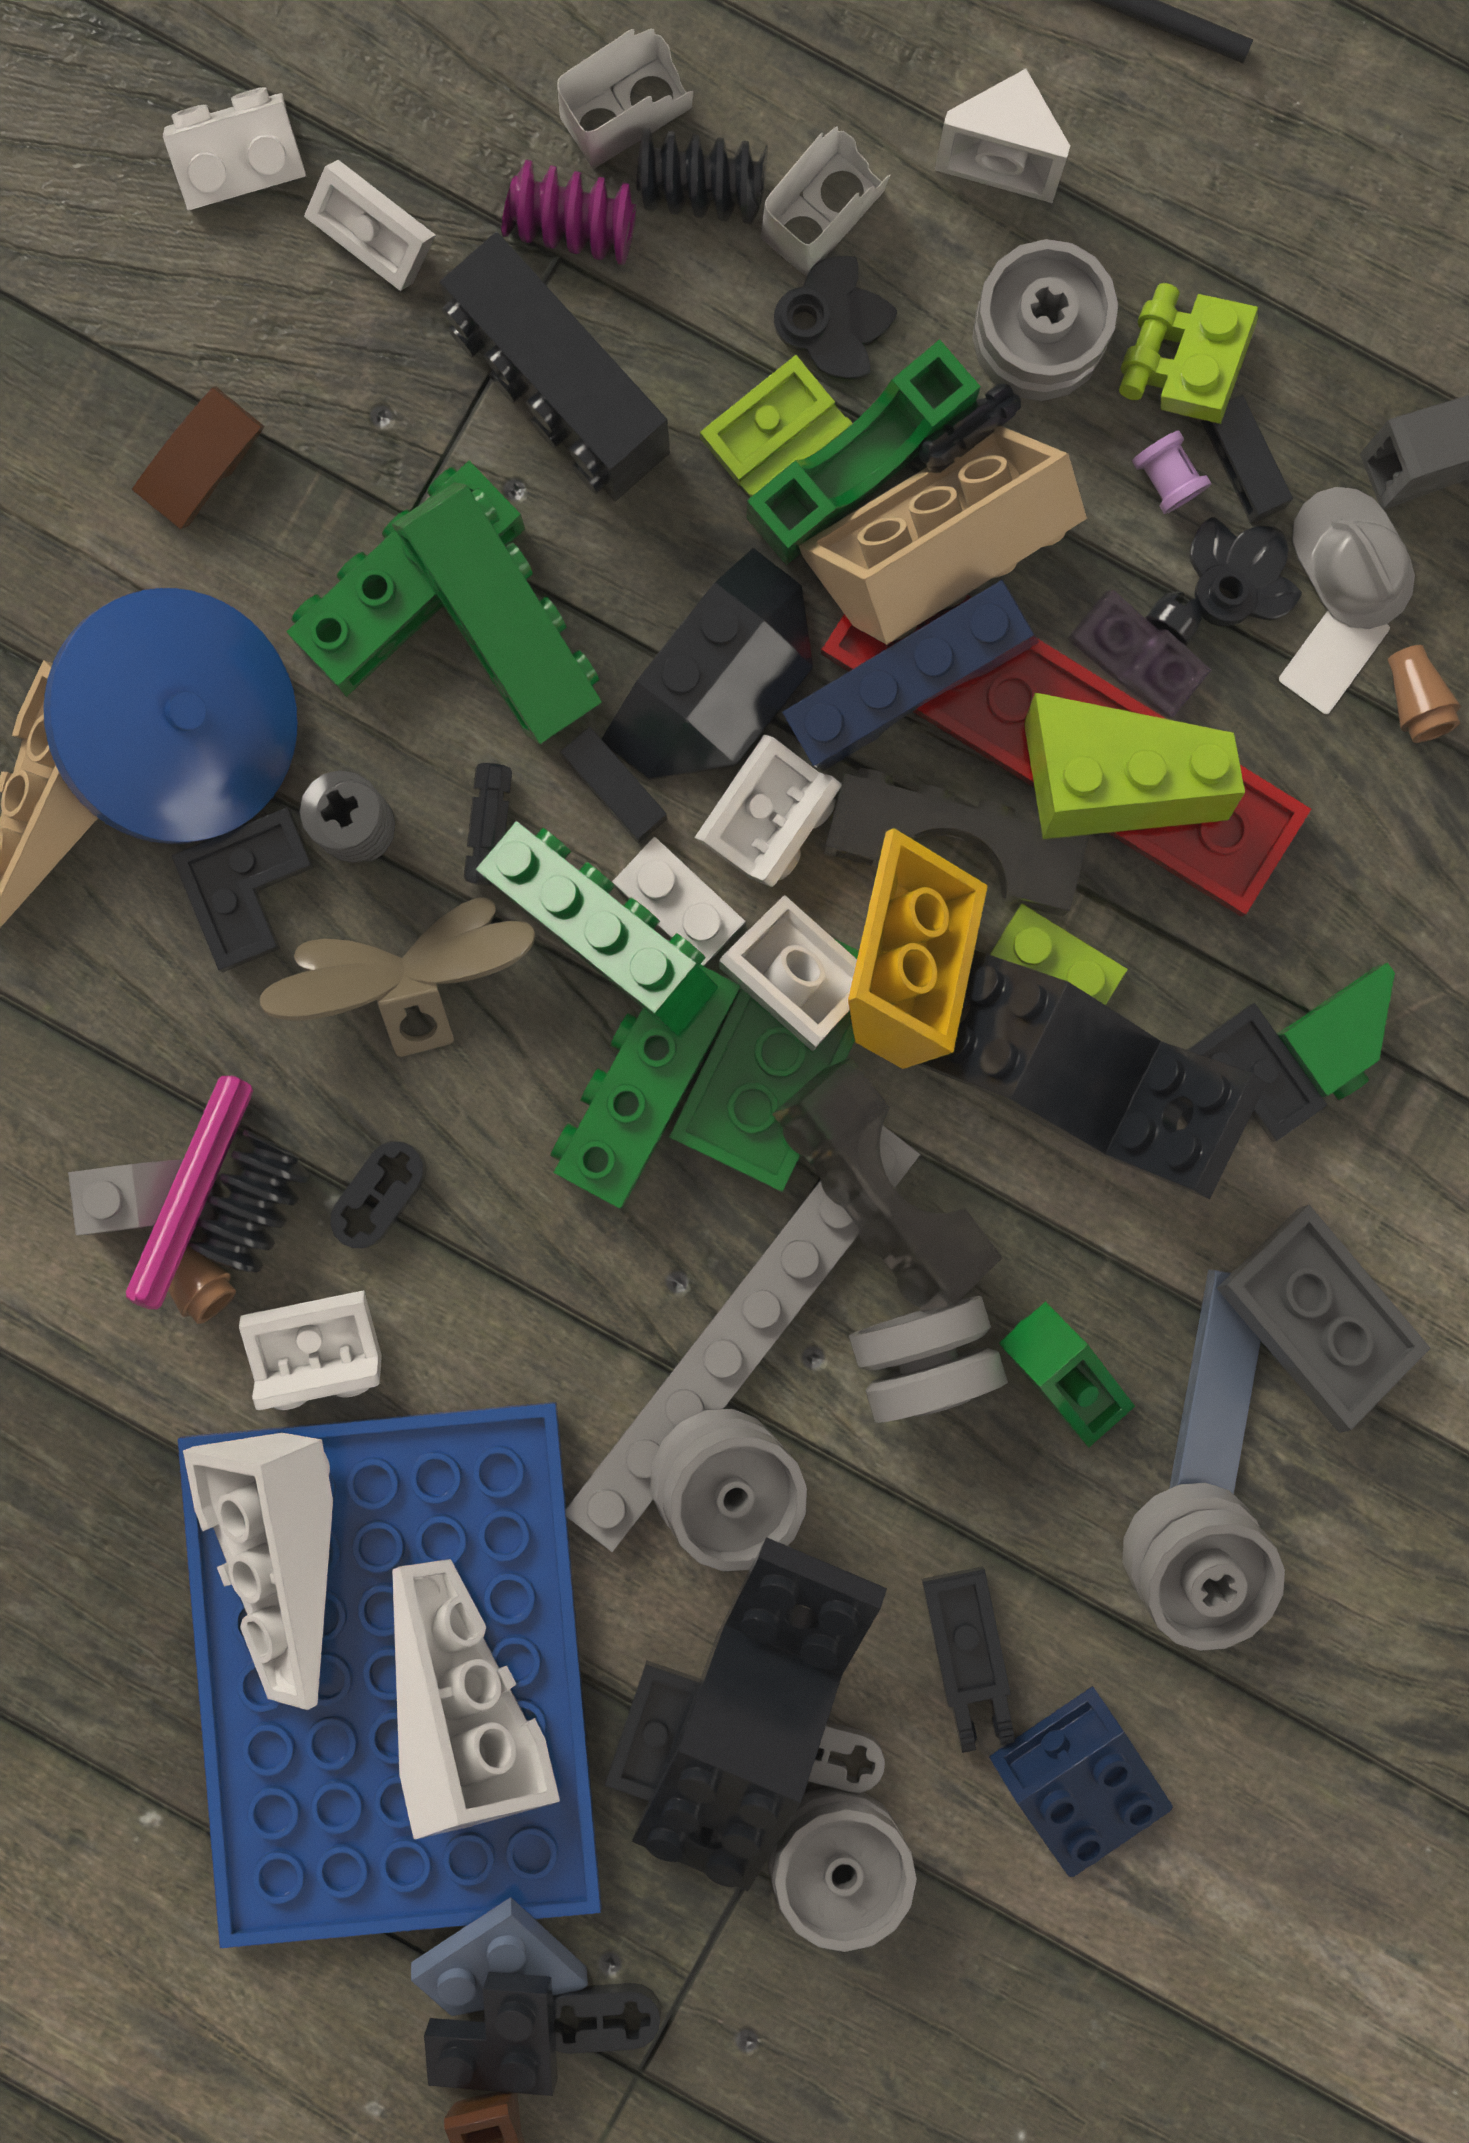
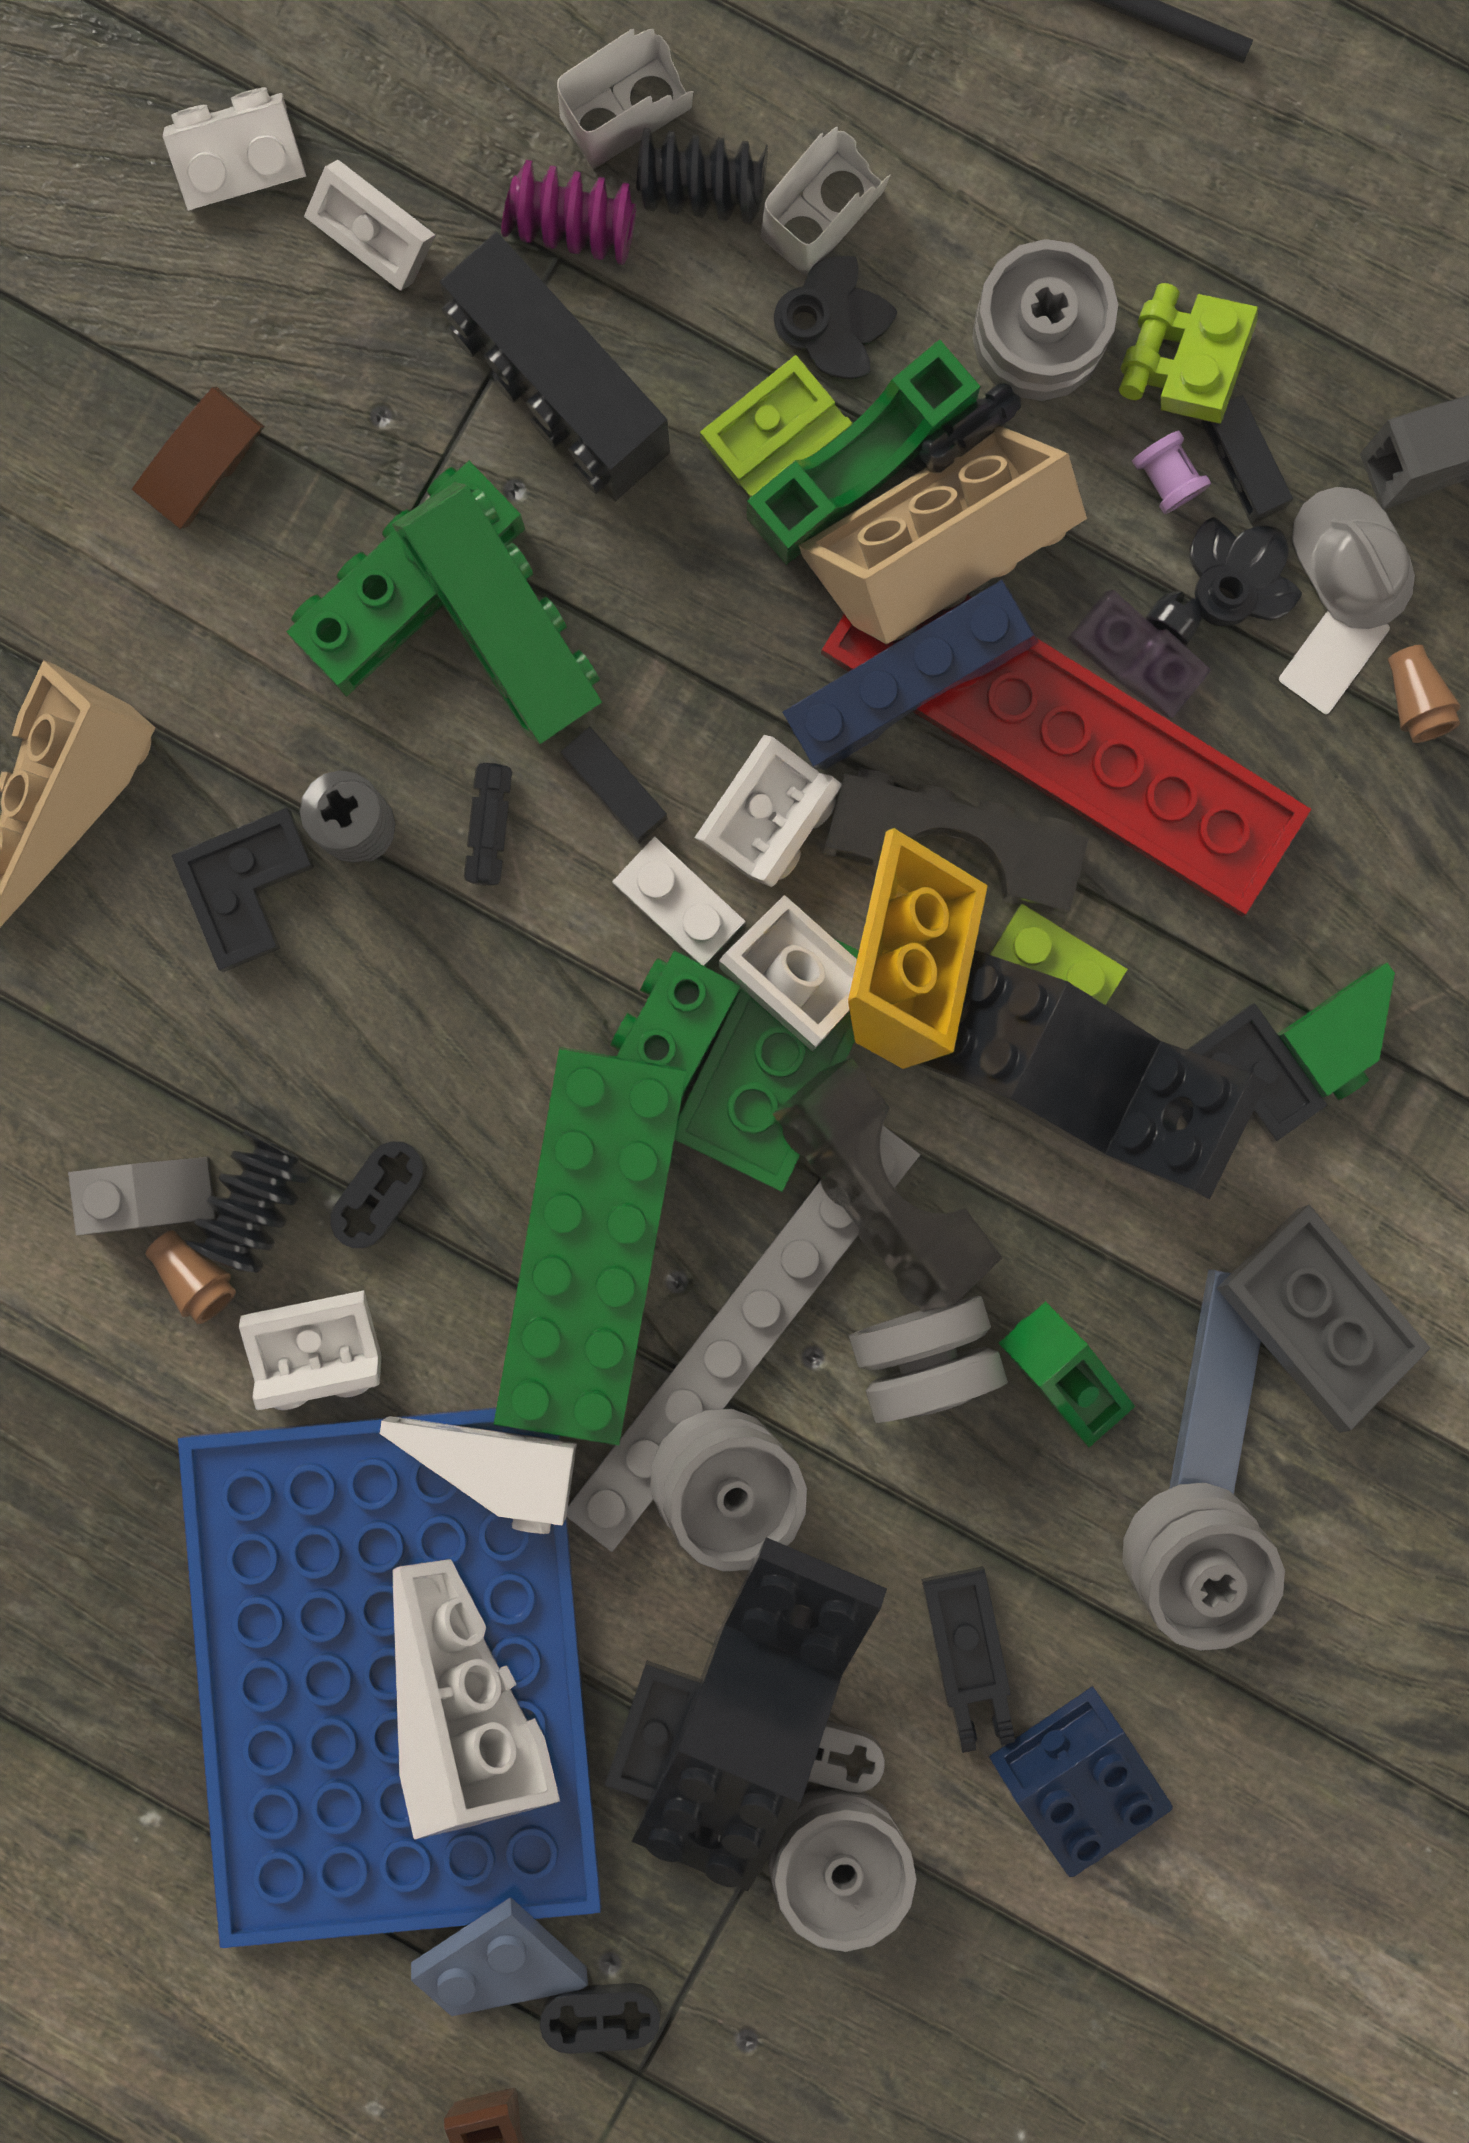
blue dish [43,588,298,844] -> none
dark pink axle [126,1075,253,1309] -> none
white wedge [183,1433,333,1710] -> none
dark tan piece [260,897,535,1057] -> none
black plate [424,1972,558,2096] -> none
brick [476,821,718,1036] -> none
black wedge [601,548,813,780] -> none
white slope [935,69,1070,203] -> none
lime wedge [1024,693,1245,839] -> none
none -> white slope [380,1416,577,1534]
none -> green plate [494,1047,686,1445]

